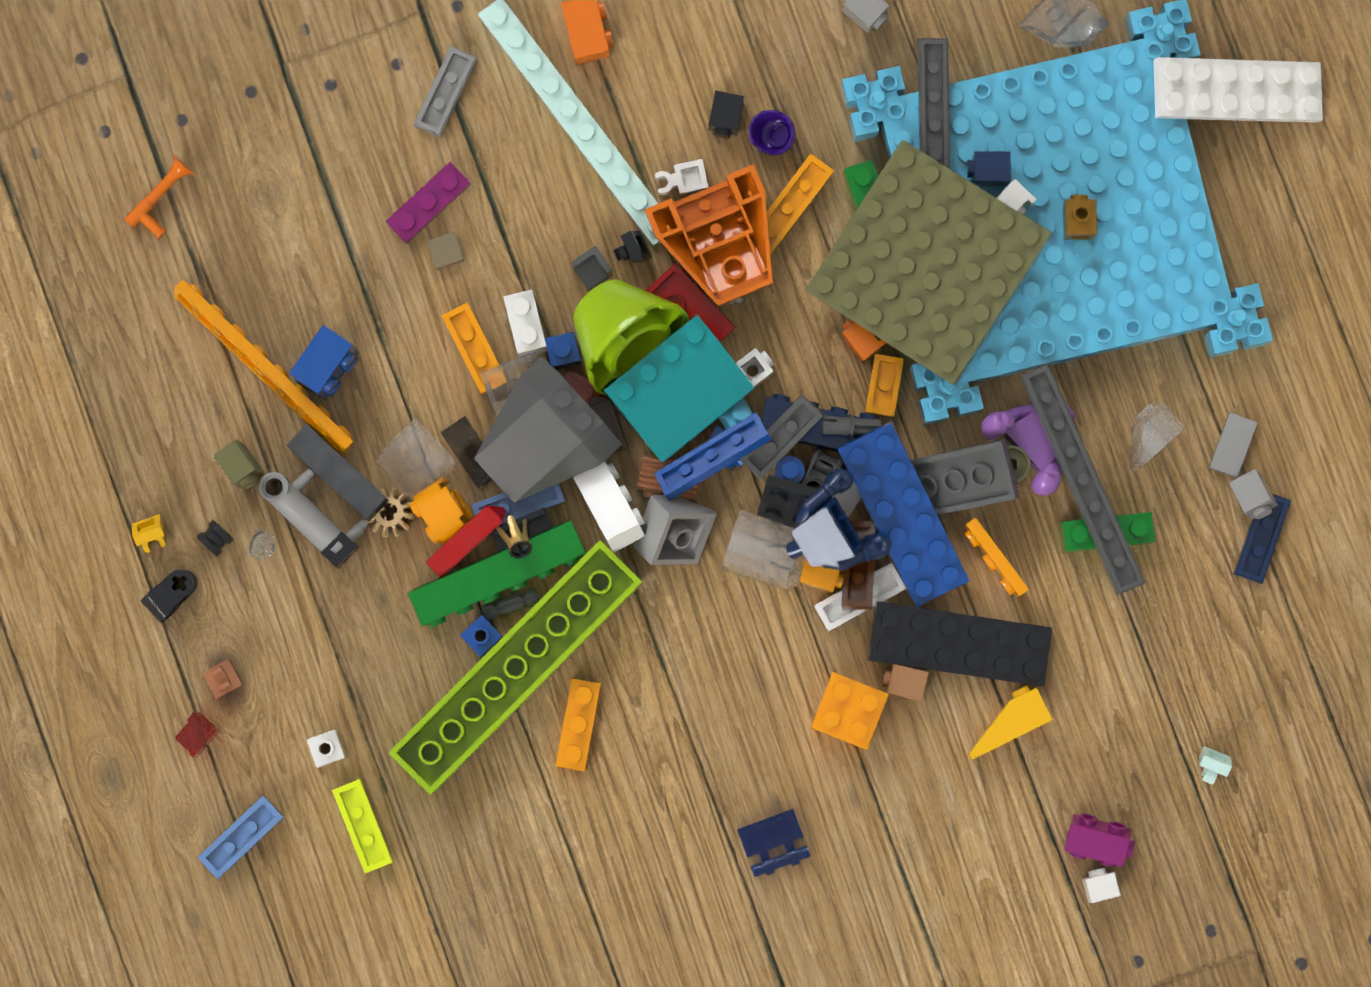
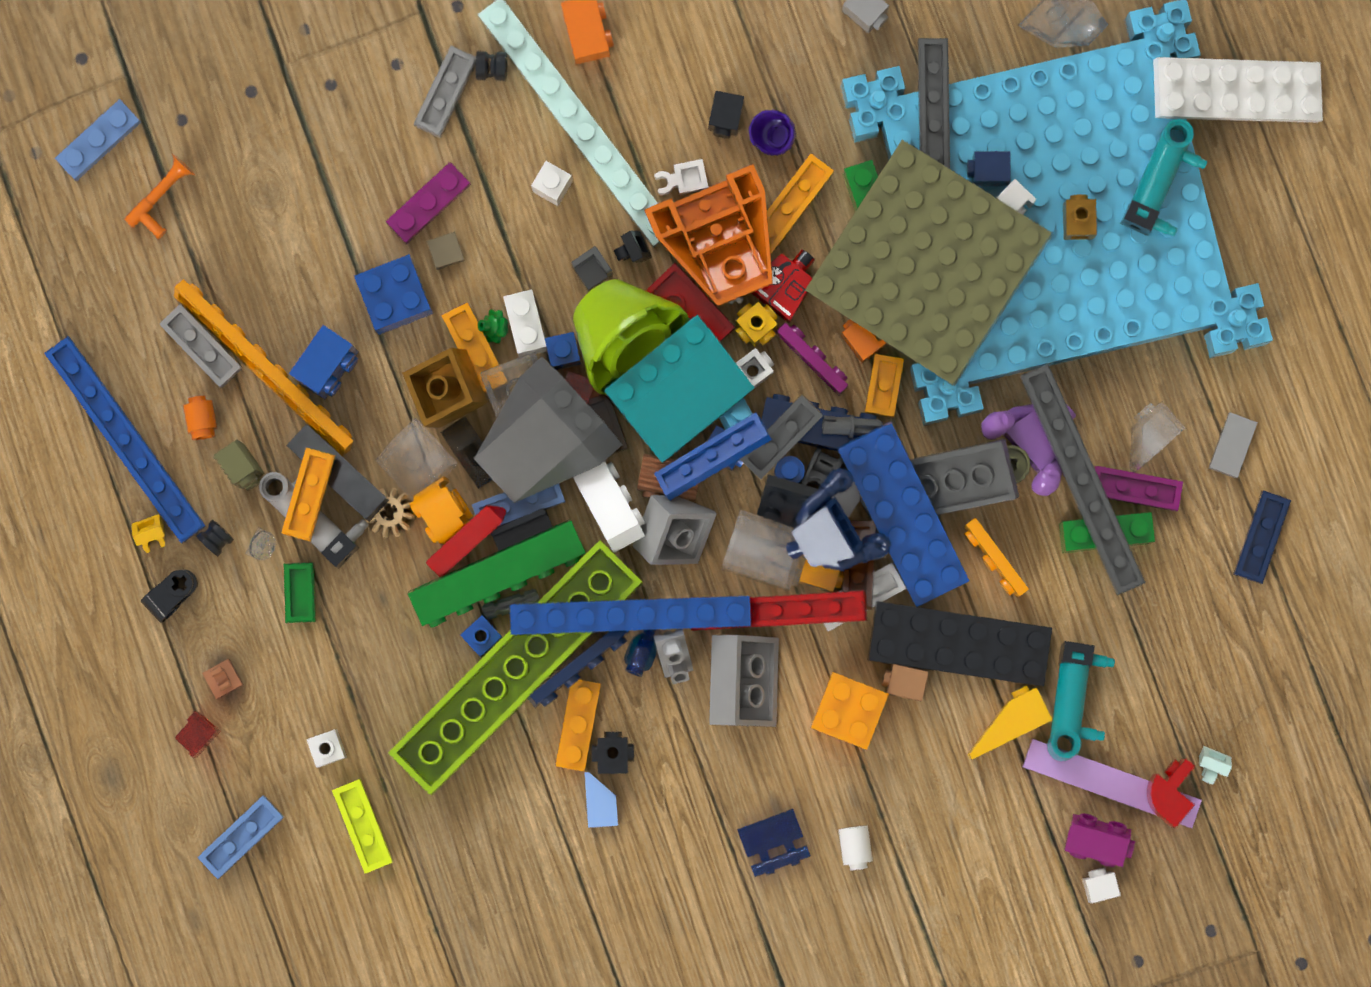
pearl gold piece [496,515,532,559] -> none
light grey brick [1229,469,1278,519] -> none
none -> blue tile [44,336,206,544]
none -> medium blue plate [55,99,141,181]
none -> light grey plate [159,304,243,389]
none -> orange brick [183,396,217,440]
none -> light orange tile [281,447,336,542]
none -> green tile [283,563,316,623]
none -> blue brick [354,254,433,335]
none -> pearl gold brick [402,348,488,428]
none -> black wheel [476,51,507,81]
none -> green plant [478,309,509,344]
none -> blue plate [510,595,751,635]
none -> dark blue plate [528,630,630,708]
none -> white brick [531,161,573,206]
none -> light blue tile [585,772,618,828]
none -> black brick [592,732,634,774]
none -> plant [624,629,657,677]
none -> light grey hips [654,629,693,684]
none -> red tile [691,591,867,631]
none -> light grey slope [709,635,779,727]
none -> yellow brick [735,302,778,347]
none -> red torso [751,249,815,324]
none -> magenta plate [776,323,848,396]
none -> white brick [838,825,873,870]
none -> lavender tile [1022,739,1202,828]
none -> teal piece [1047,641,1115,761]
none -> magenta plate [1094,466,1183,512]
none -> teal piece [1120,119,1208,236]
none -> red brick [1147,758,1195,828]

